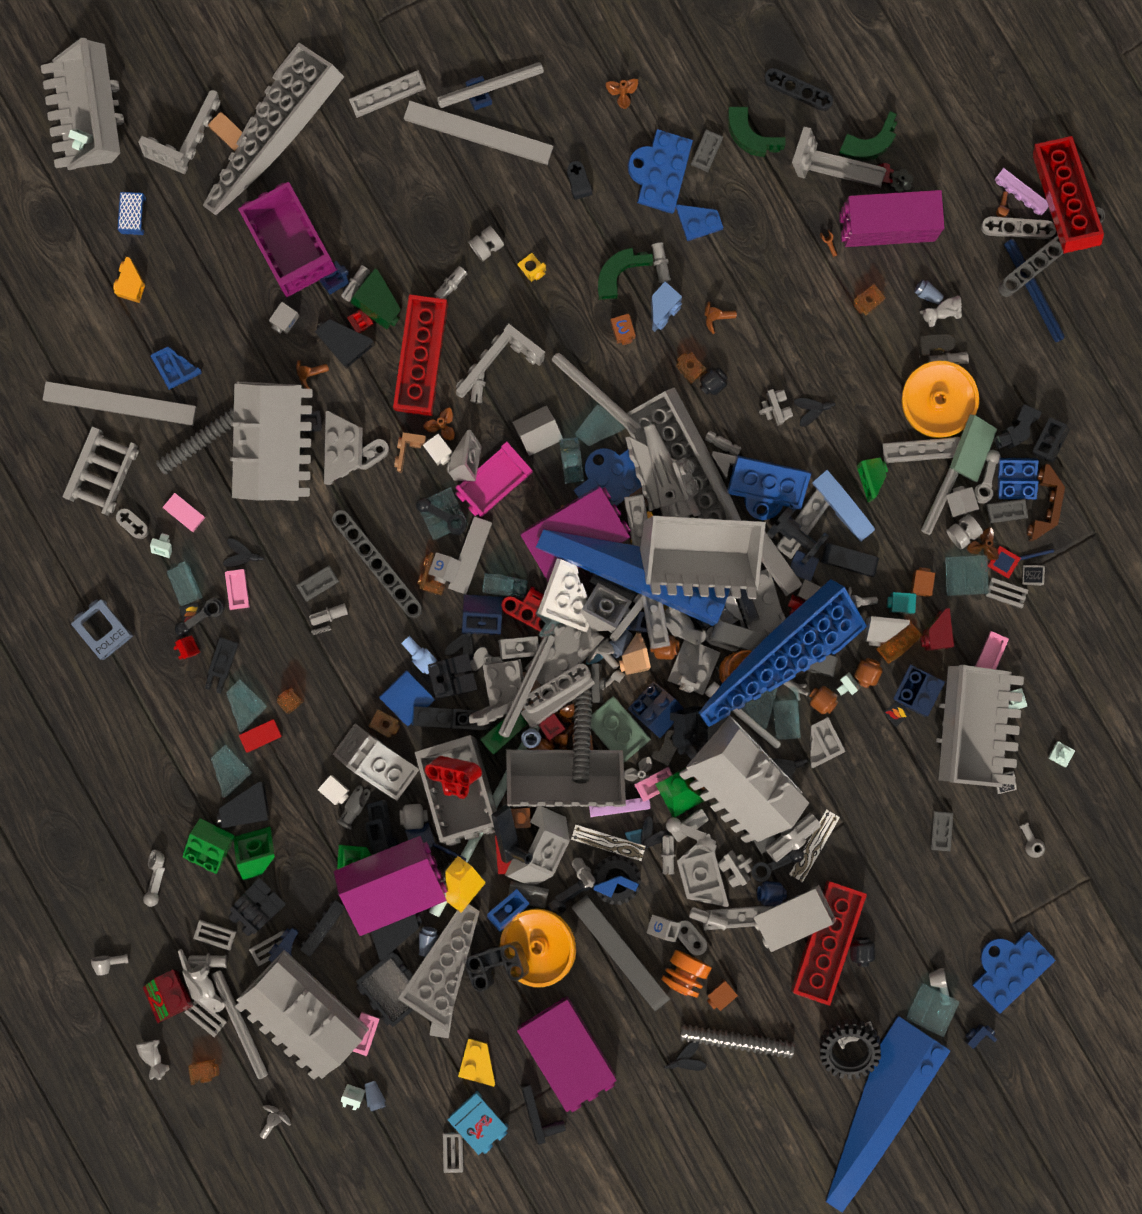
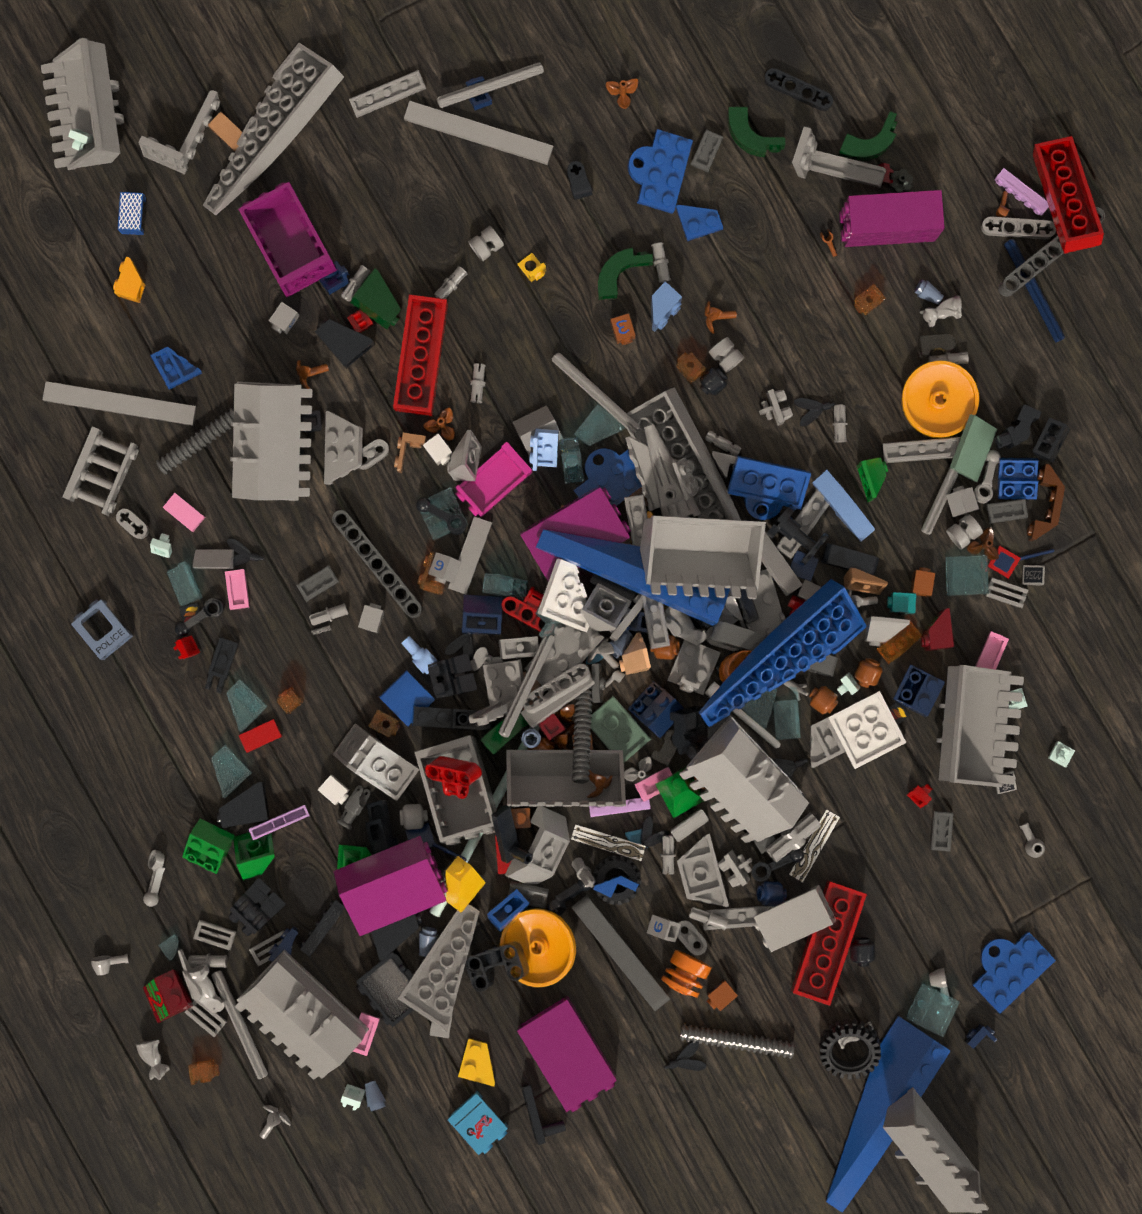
light grey tile [443,1132,463,1173] -> none
light grey bracket [456,324,545,398] -> none
light grey piece [666,817,717,852] -> none
none -> clear light blue tile [159,934,179,961]
none -> light grey slope [193,550,234,569]
none -> lavender piece [249,805,309,840]
none -> light grey brick [358,603,385,633]
none -> light blue bracket [530,428,559,471]
none -> dark orange plant [587,770,613,798]
none -> light grey wheel [709,337,745,373]
none -> white plate [828,691,906,769]
none -> light grey axle [832,404,848,443]
none -> medium nougat slope [844,567,888,595]
none -> light grey piece [883,1087,989,1213]
none -> red tile [907,784,932,808]

